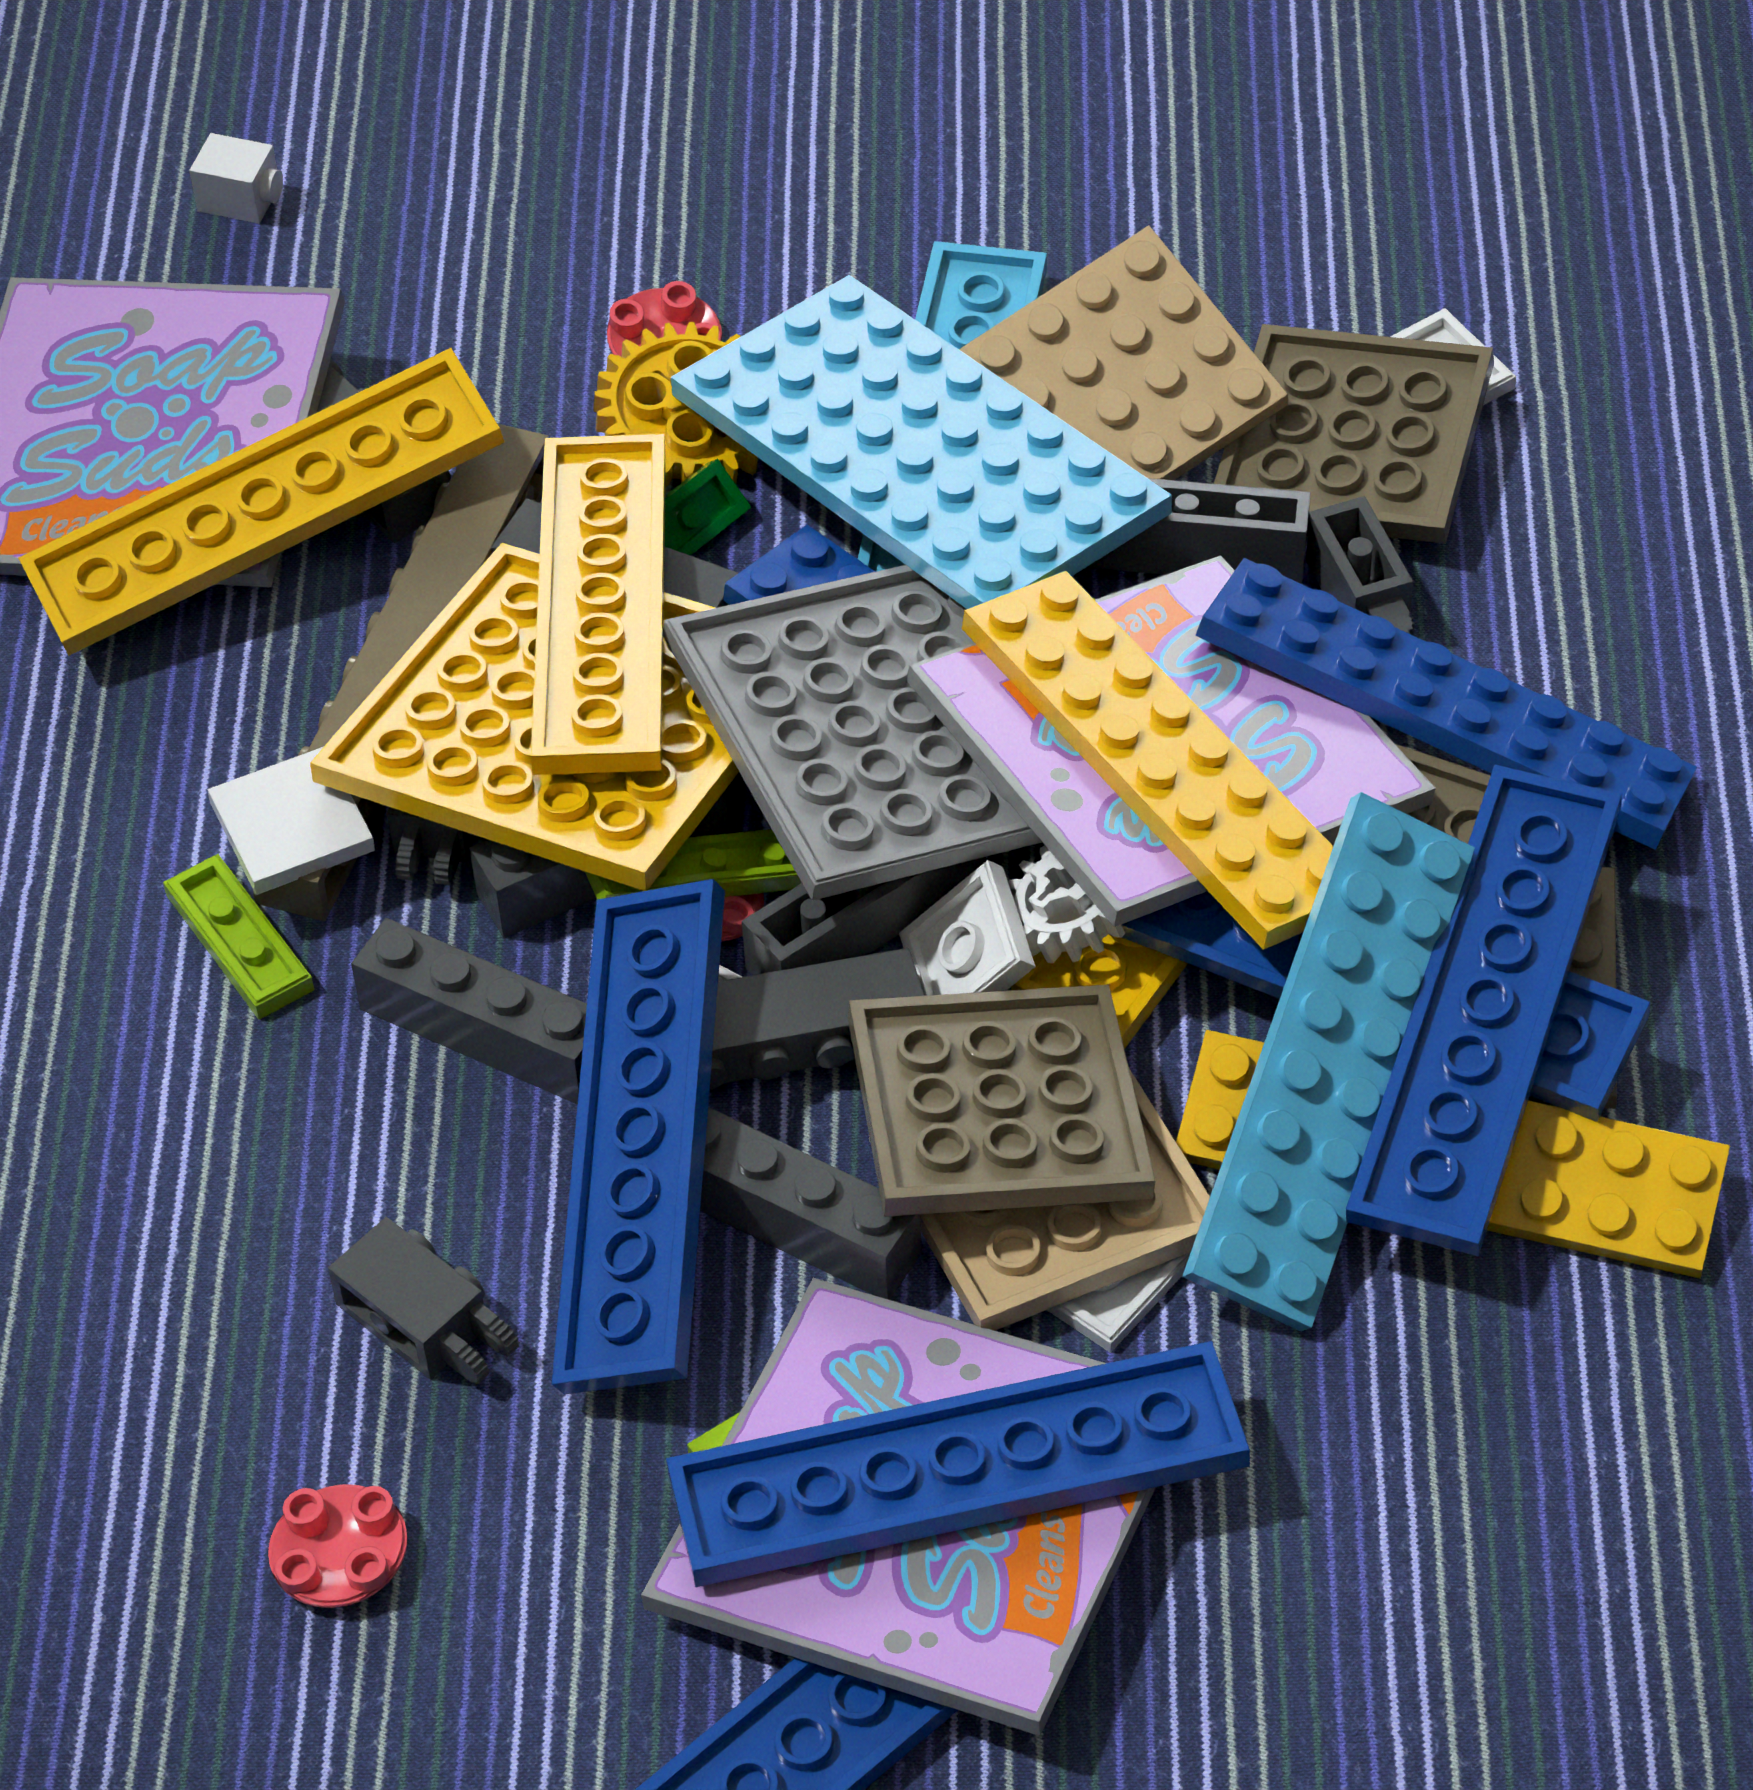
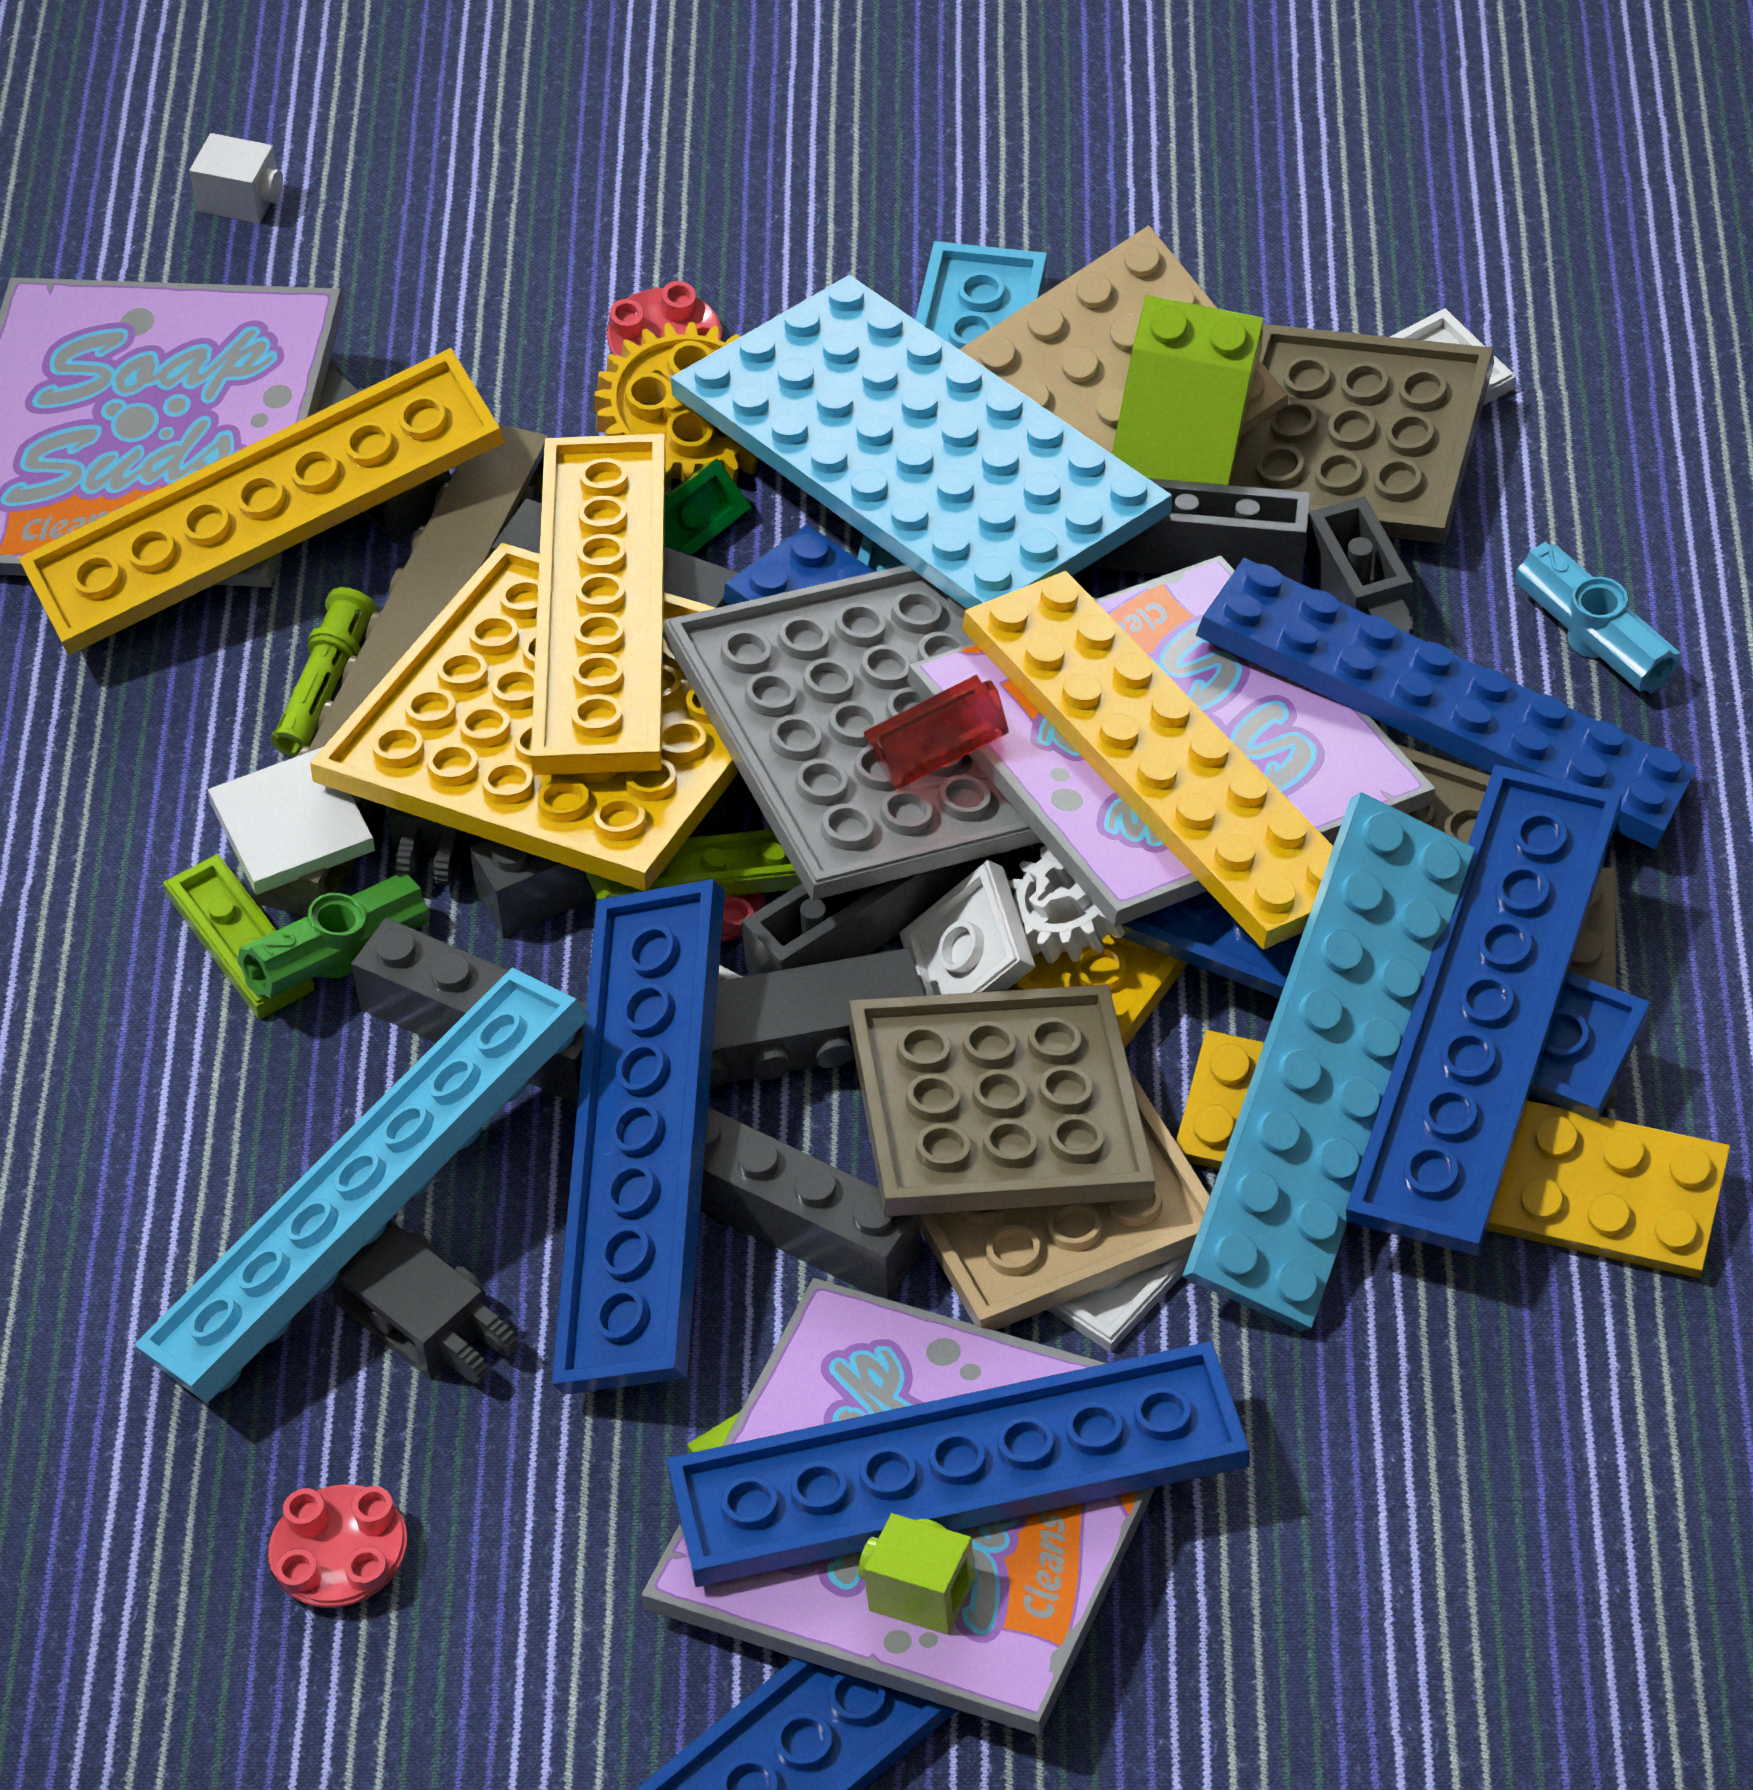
none -> medium azure plate [134,967,590,1404]
none -> bright green piece [238,874,429,998]
none -> lime pin [270,587,379,757]
none -> lime brick [858,1513,976,1635]
none -> clear red panel [863,674,1009,790]
none -> lime slope [1112,295,1264,485]
none -> medium azure piece [1515,541,1681,694]

